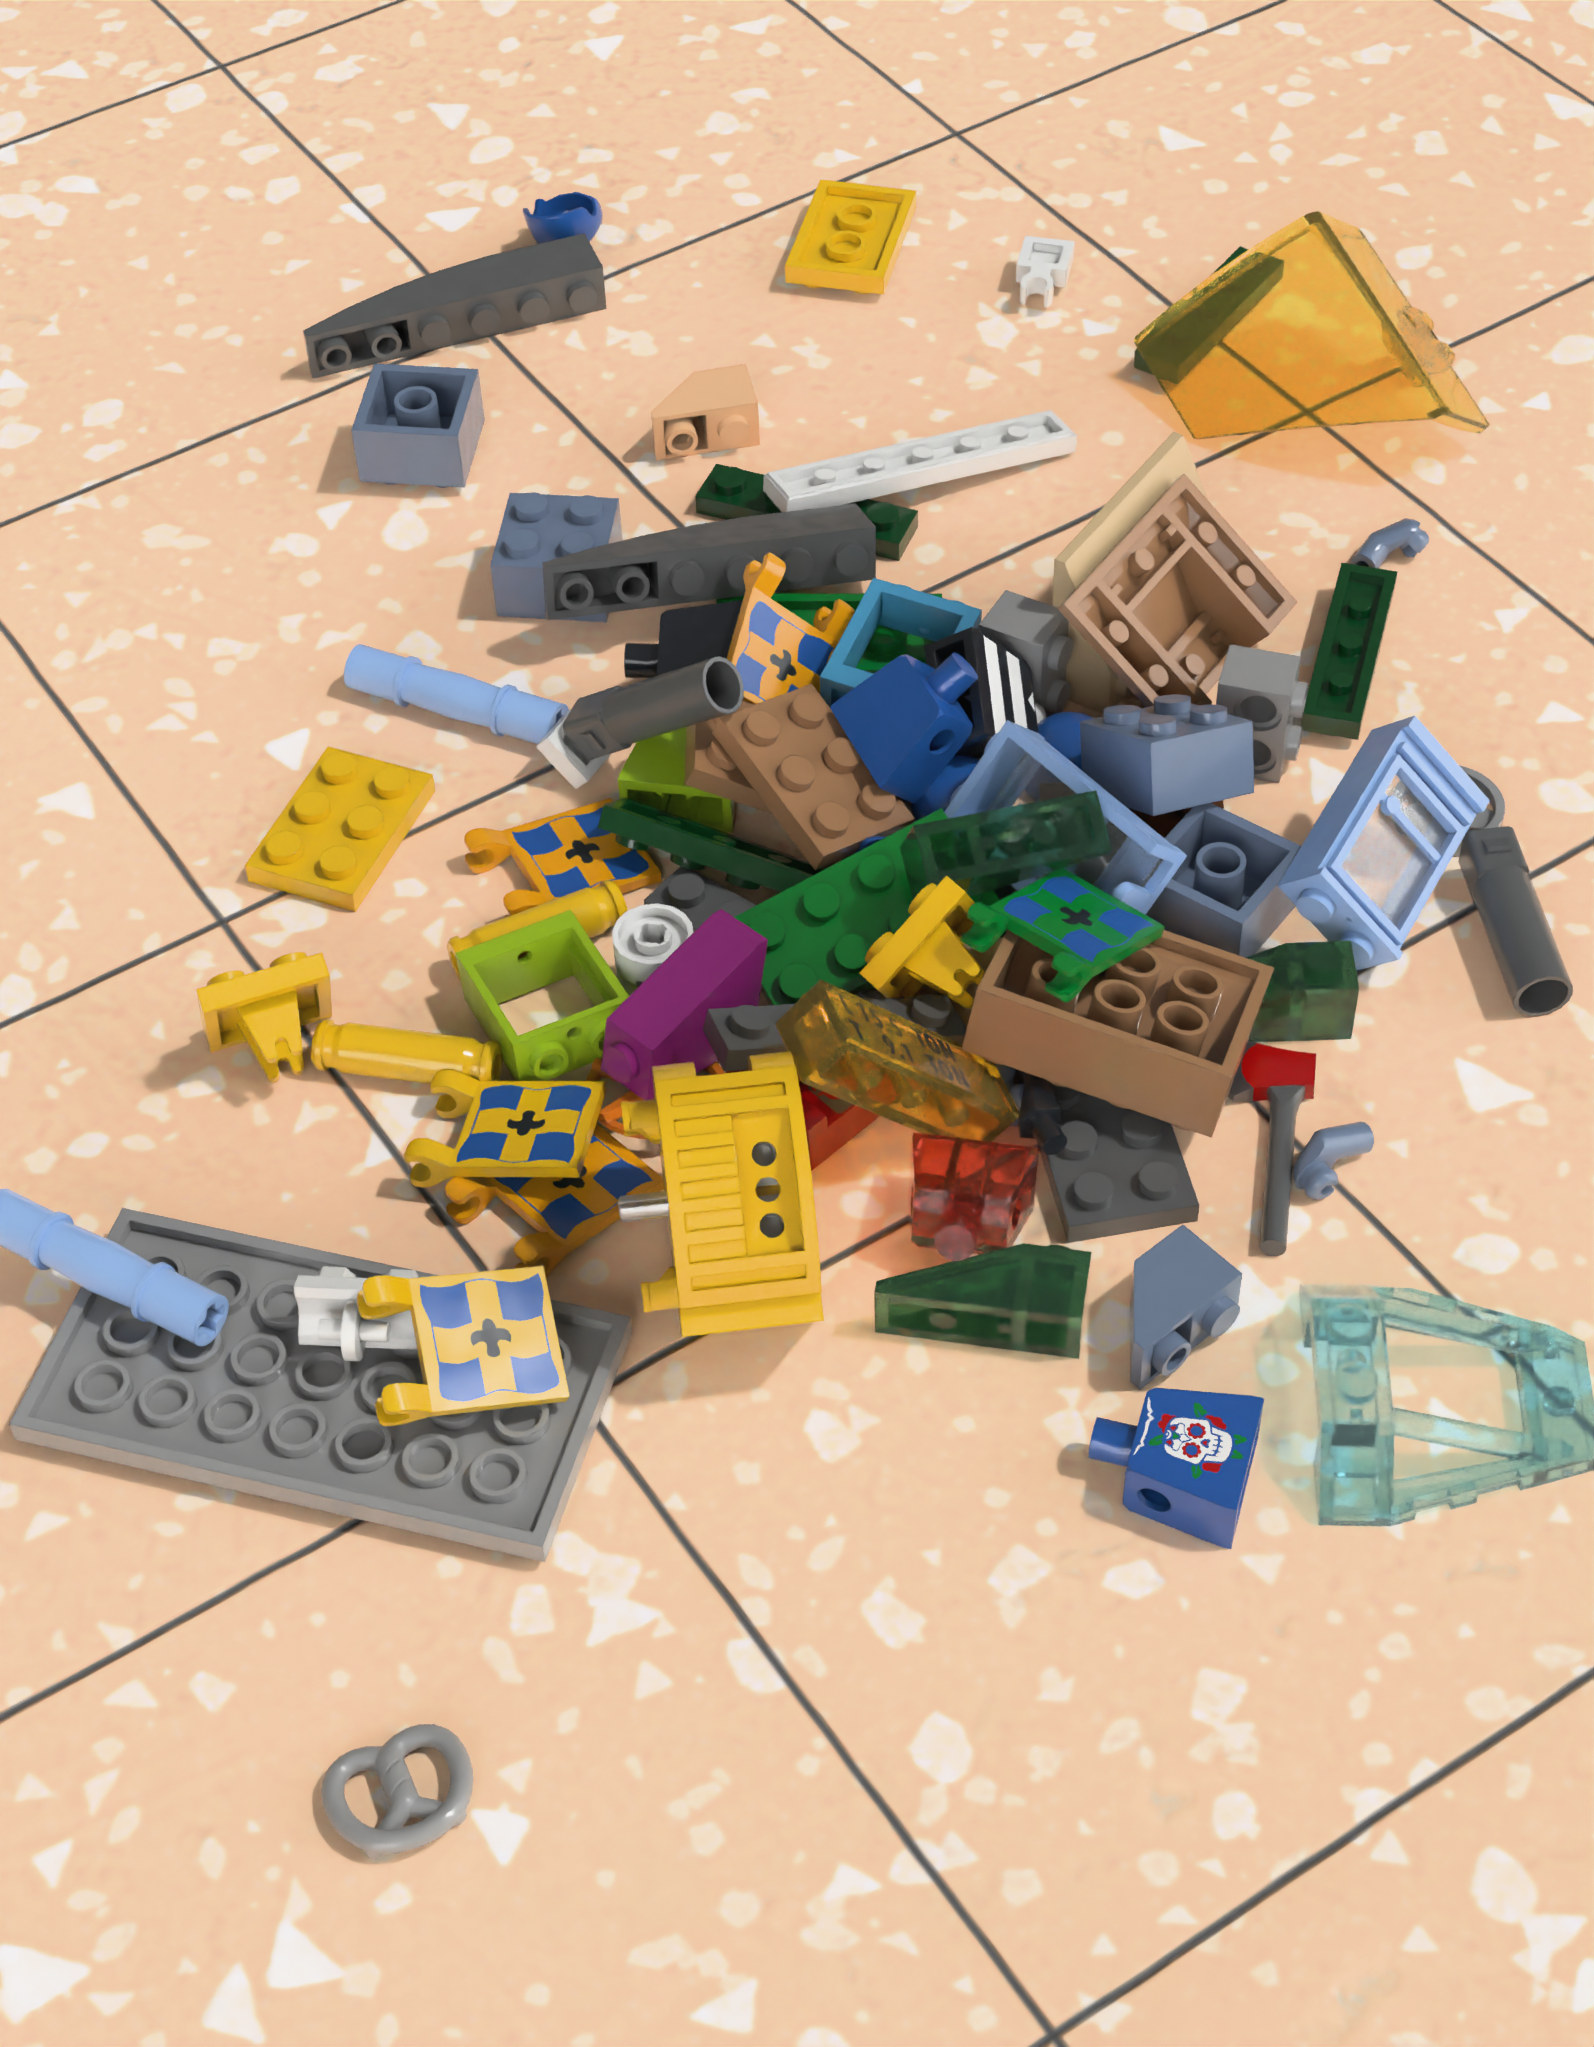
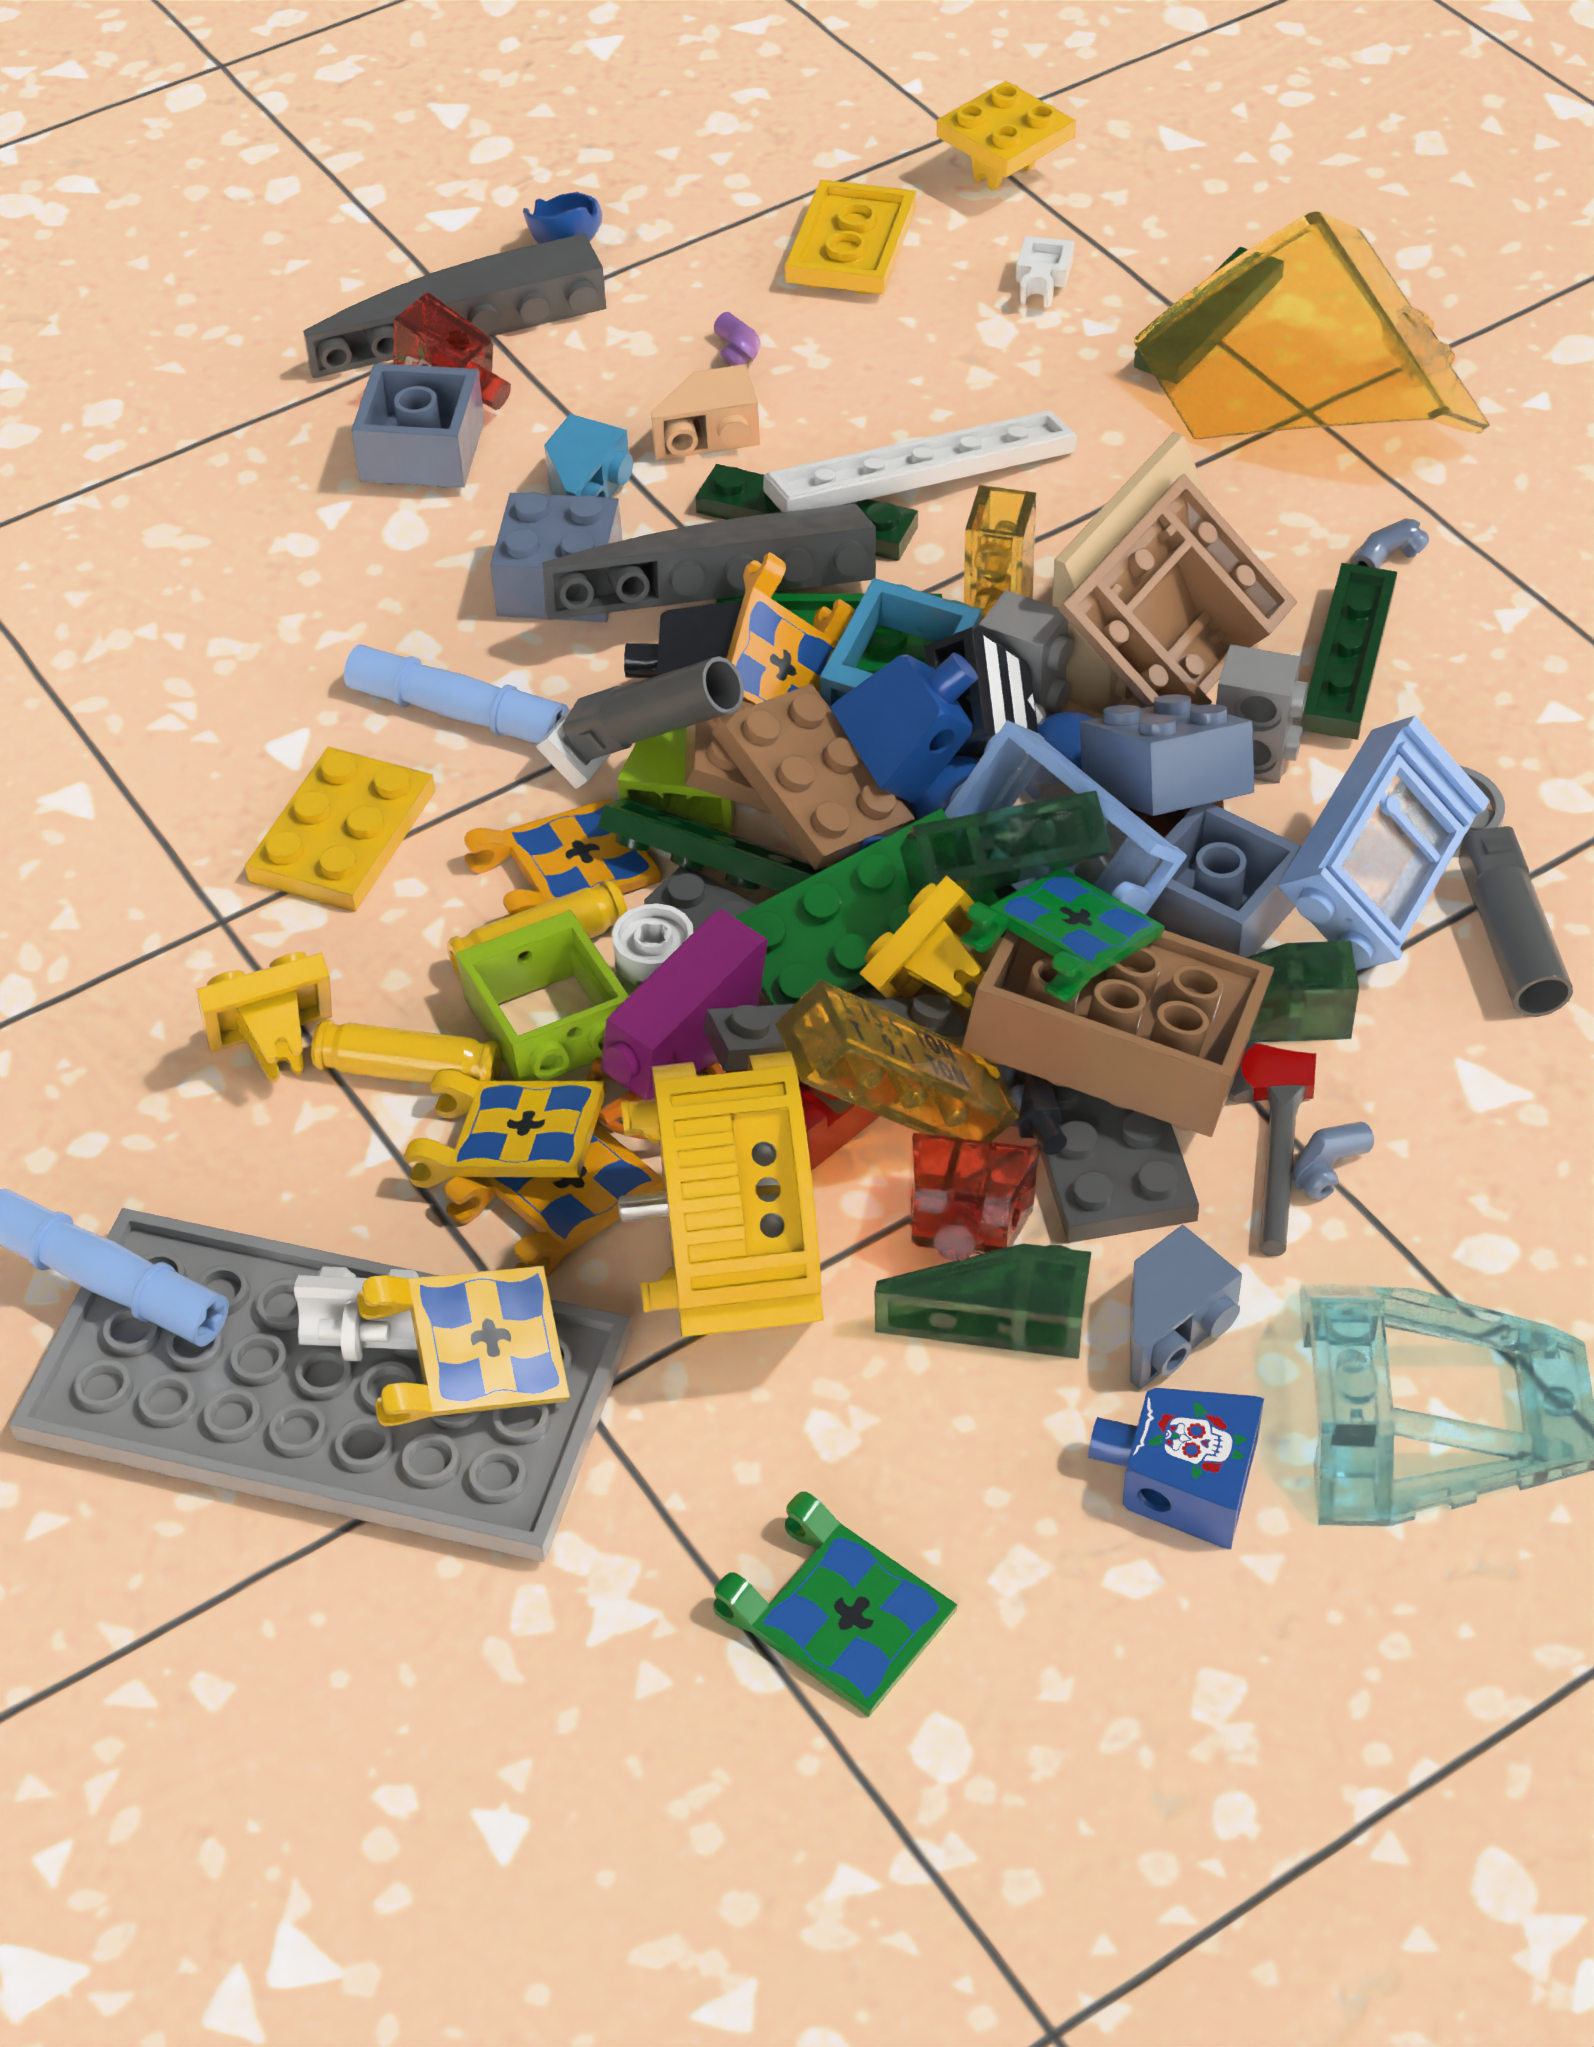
light grey piece [321,1724,473,1859] -> none
none -> clear red torso [393,292,511,410]
none -> dark azure slope [544,414,633,498]
none -> medium lavender arm [713,312,761,366]
none -> green flag [713,1491,958,1717]
none -> yellow plate [937,81,1076,191]
none -> clear yellow brick [964,485,1037,621]

